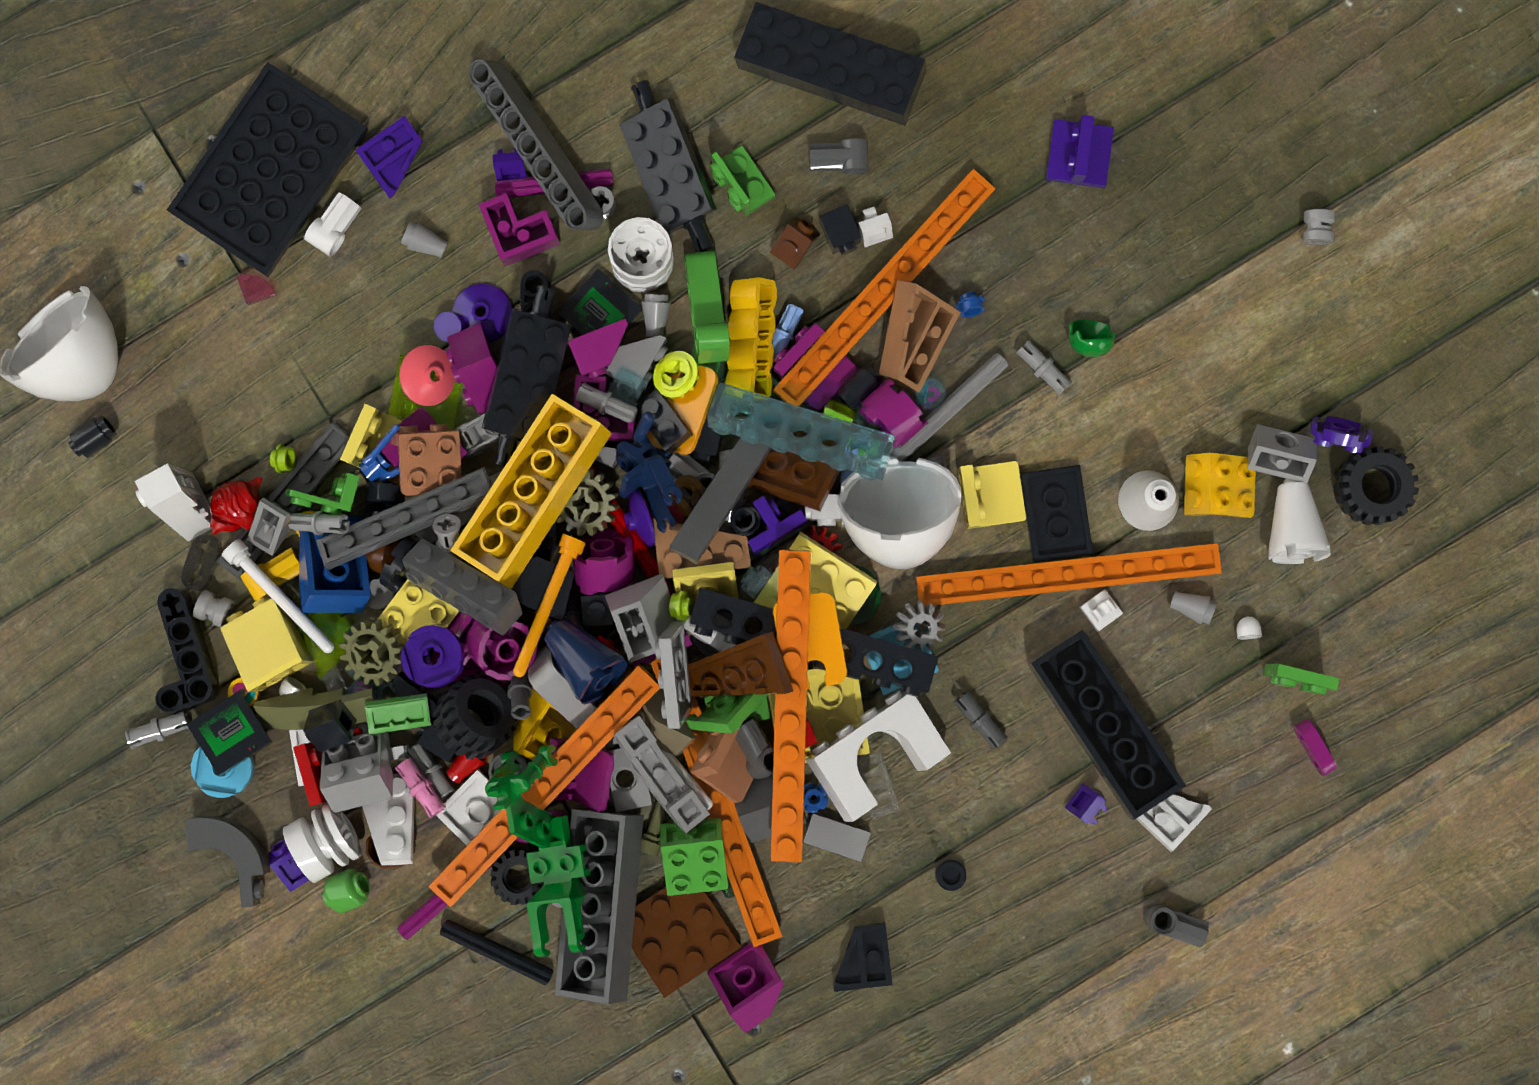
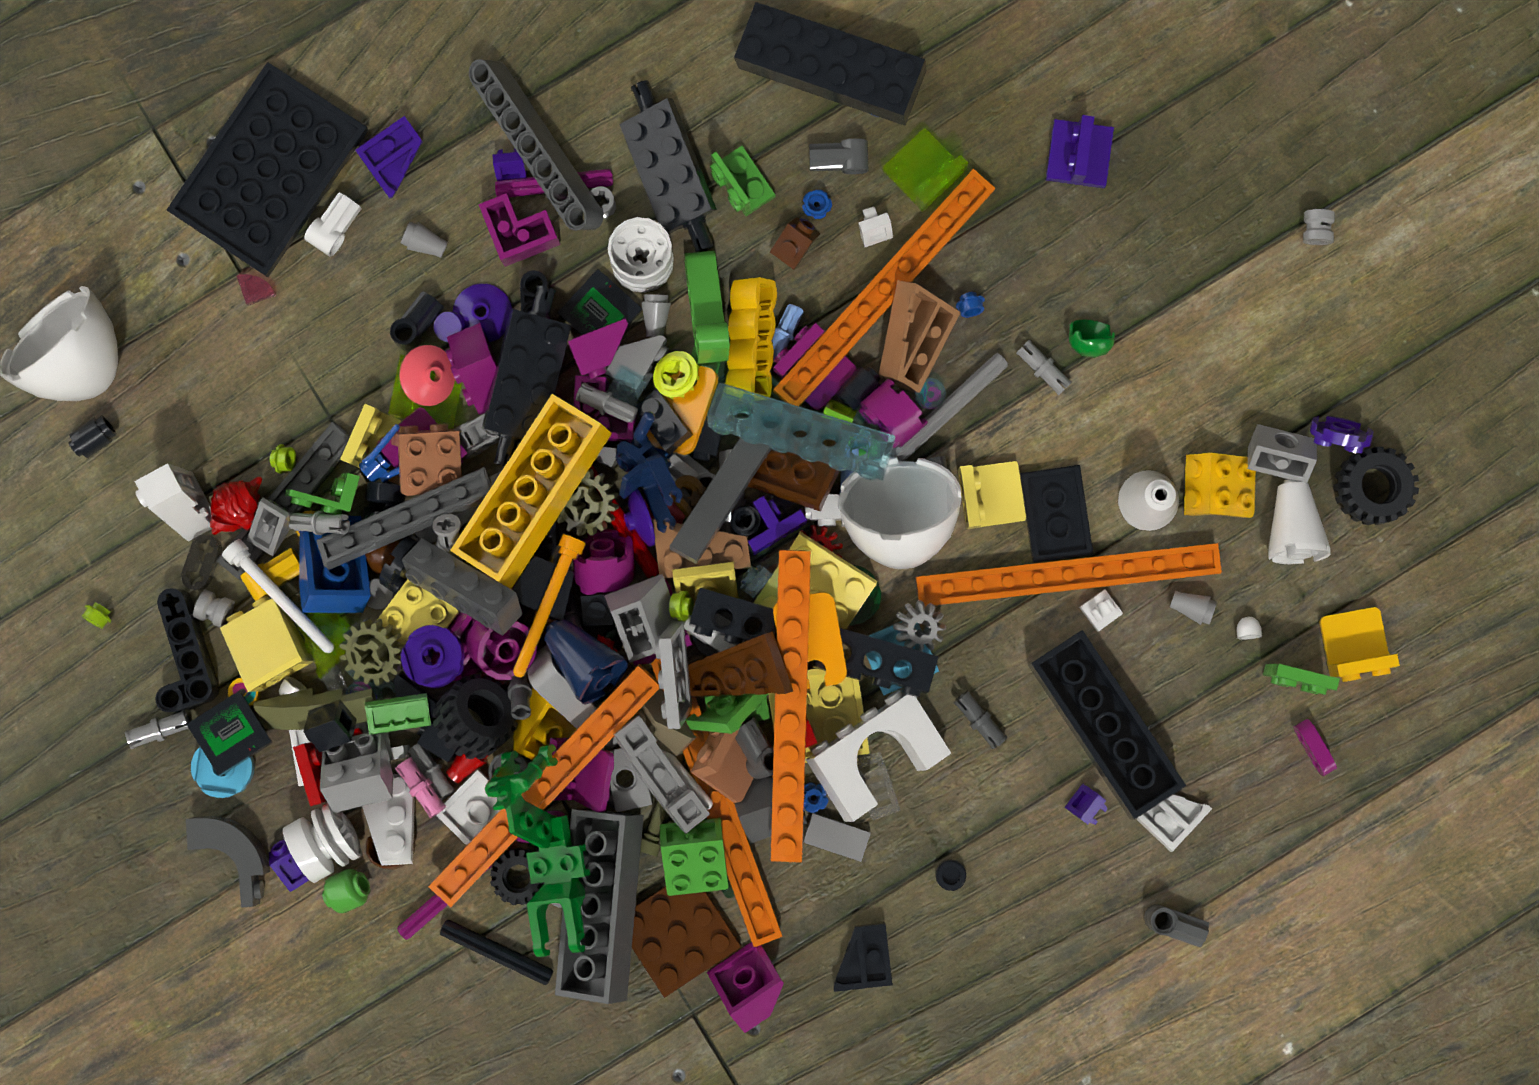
black brick [819,204,861,255] -> none
none -> lime plate [82,602,112,629]
none -> black piece [390,291,444,351]
none -> blue plate [802,190,832,219]
none -> clear neon green bracket [882,128,969,212]
none -> yellow bracket [1319,607,1400,682]

